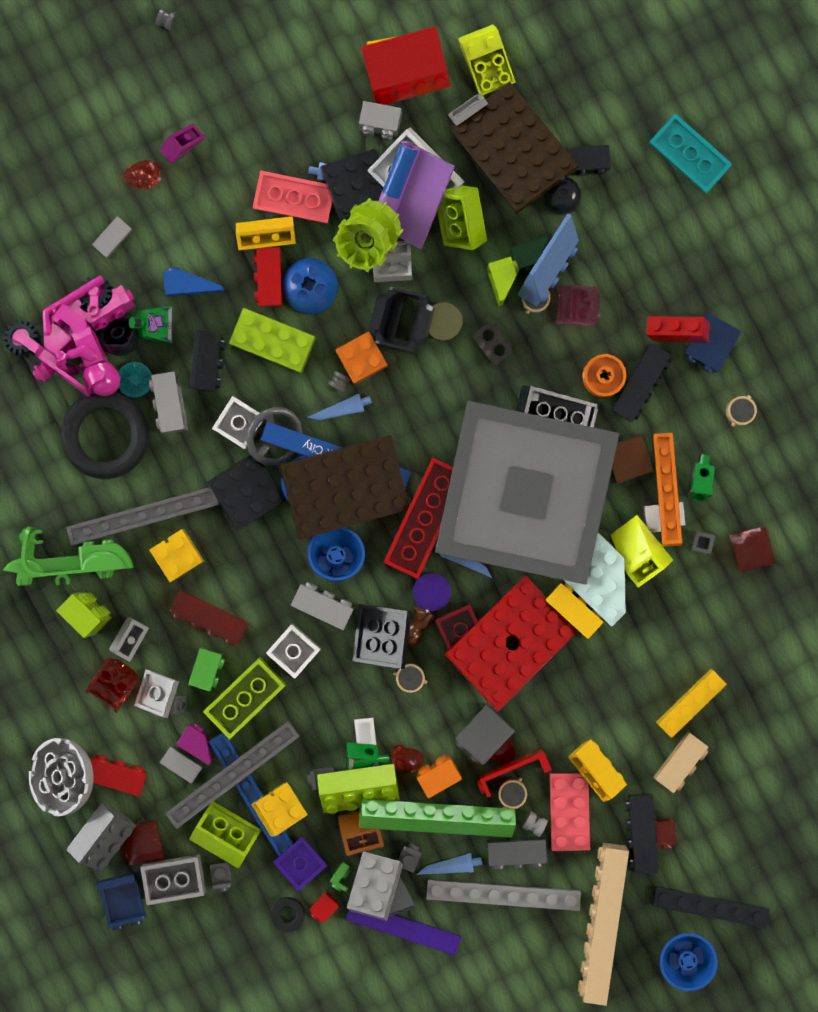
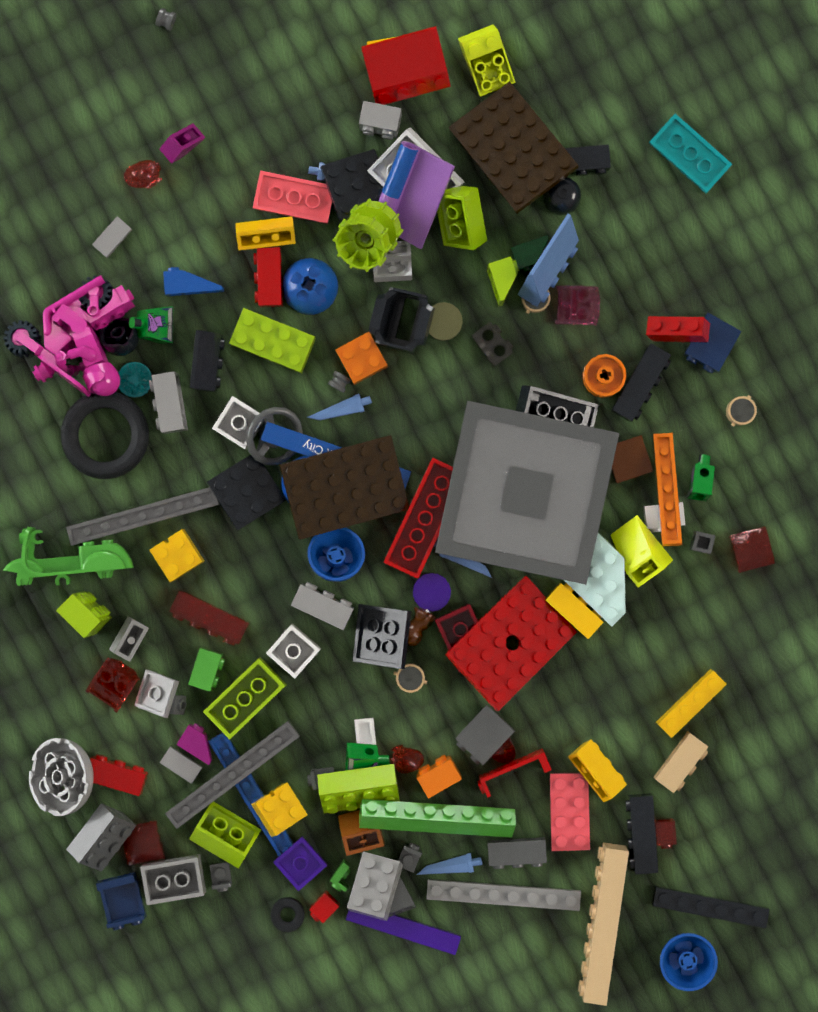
light grey tile [448,93,488,126] -> none
pearl dark grey piece [498,777,527,809] -> none
light grey wheel [522,811,548,837] -> none

